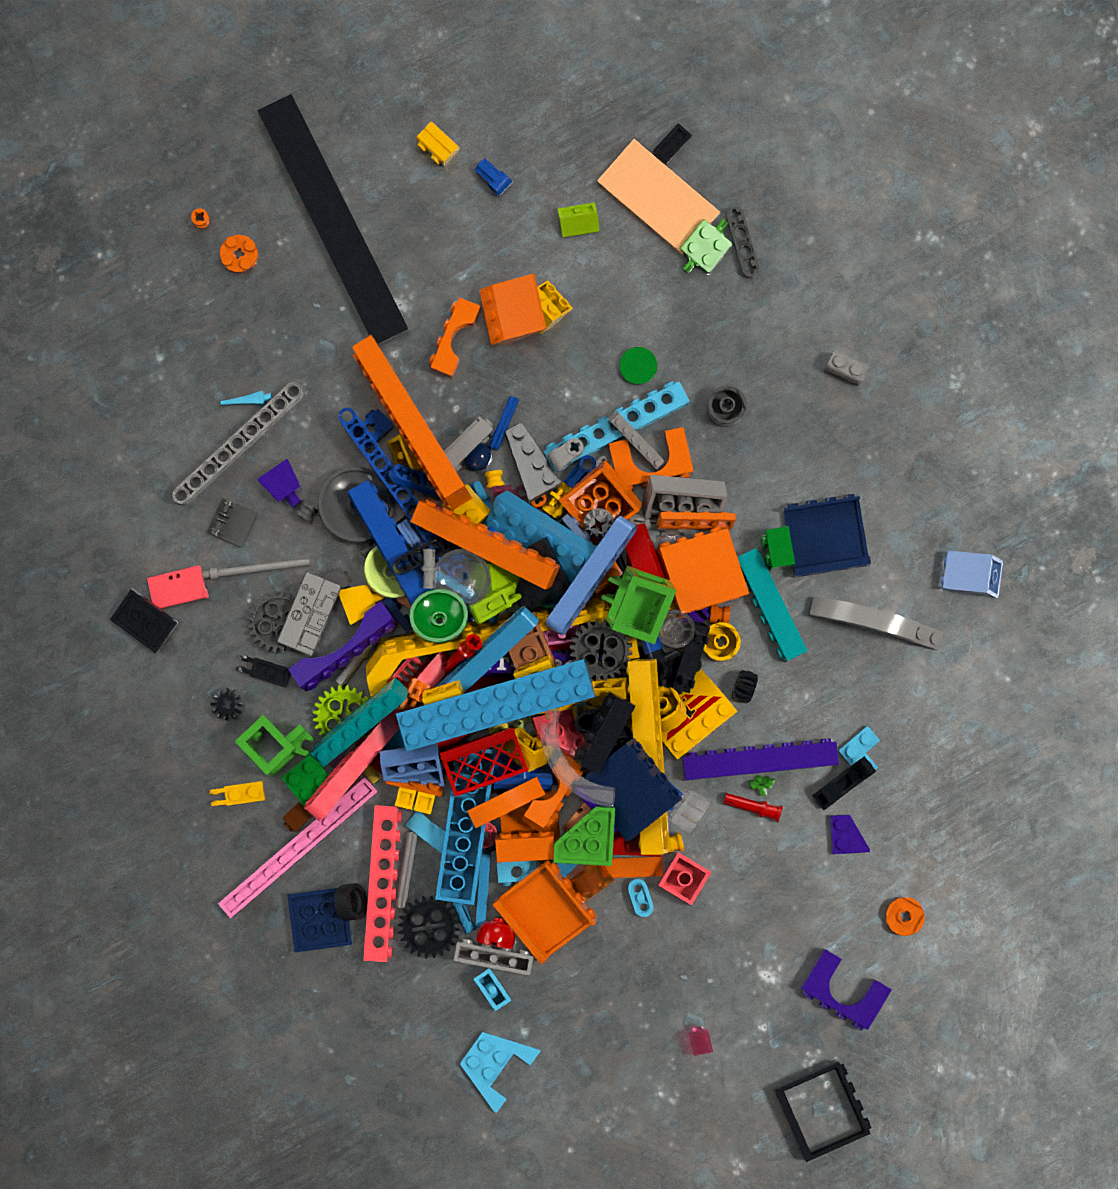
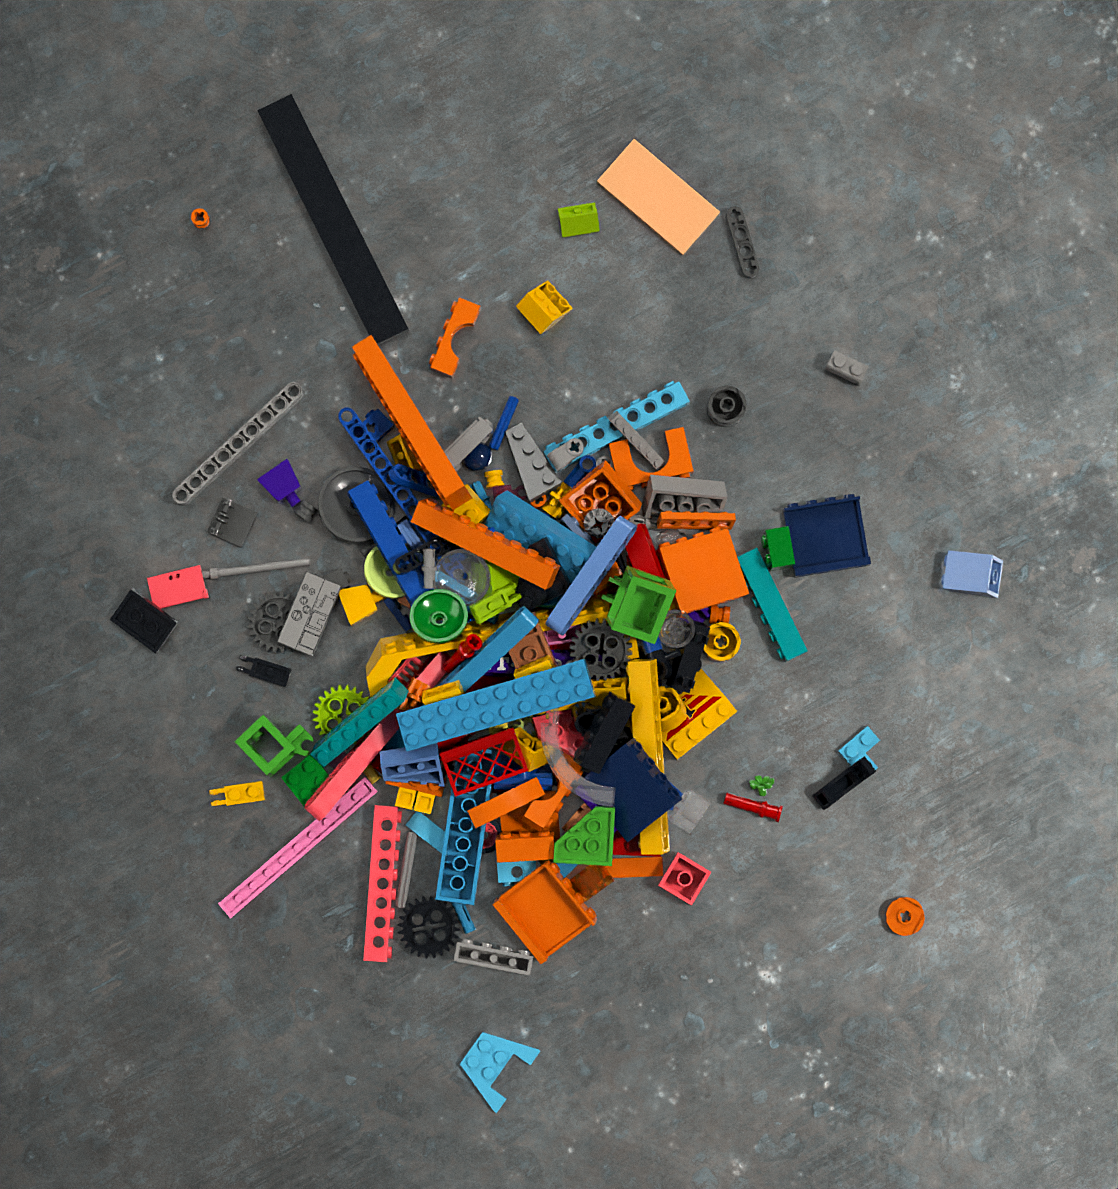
black gear [210,688,244,721] -> none
orange plate [220,235,258,273] -> none
medium azure piece [220,391,272,405] -> none
reddish brown brick [282,802,313,832] -> none
dark blue plate [287,888,353,953] -> none
dark purple arch [288,601,399,692] -> none
light grey pin [334,641,379,687] -> none
black tyre [334,883,368,921] -> none
yellow brick [416,121,459,166] -> none
blue piece [474,158,513,196] -> none
medium azure brick [474,968,512,1011] -> none
dark azure beam [475,853,491,928] -> none
red cylinder [476,917,515,949] -> none
orange slope [479,274,546,345] -> none
green tile [620,347,657,385] -> none
medium azure plate [628,879,653,917] -> none
black plate [653,123,692,164] -> none
yellow wheel [669,832,684,854] -> none
plate [679,219,732,274] -> none
dark purple brick [682,738,839,781] -> none
clear pink brick [688,1026,713,1056] -> none
black gear [732,670,758,703] -> none
black window [774,1061,872,1162] -> none
dark purple arch [800,949,892,1031] -> none
light grey arch [809,596,943,650] -> none
dark purple wing [830,815,870,854] -> none

